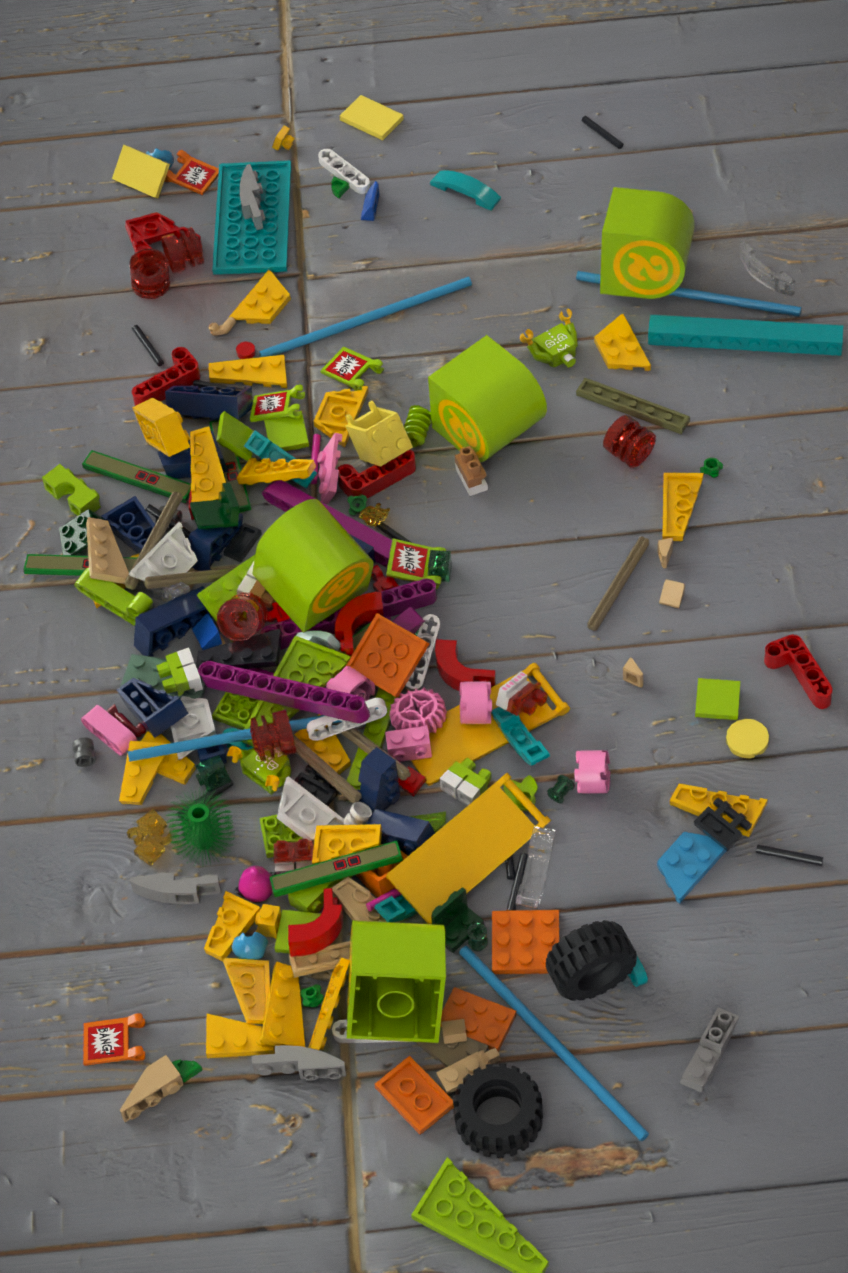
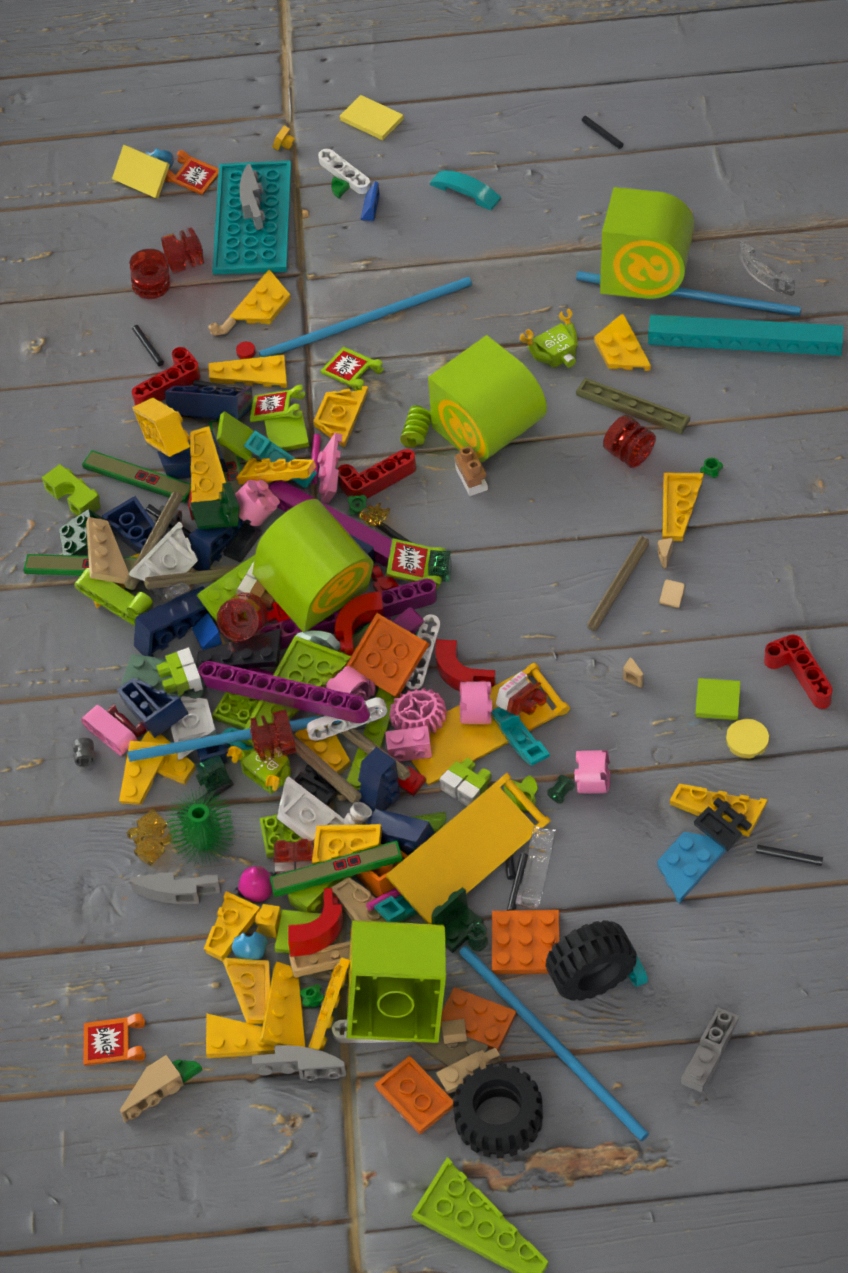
red wing [125,212,201,260] -> none
light yellow container [345,401,413,466] -> none
none -> bright pink brick [235,480,280,526]

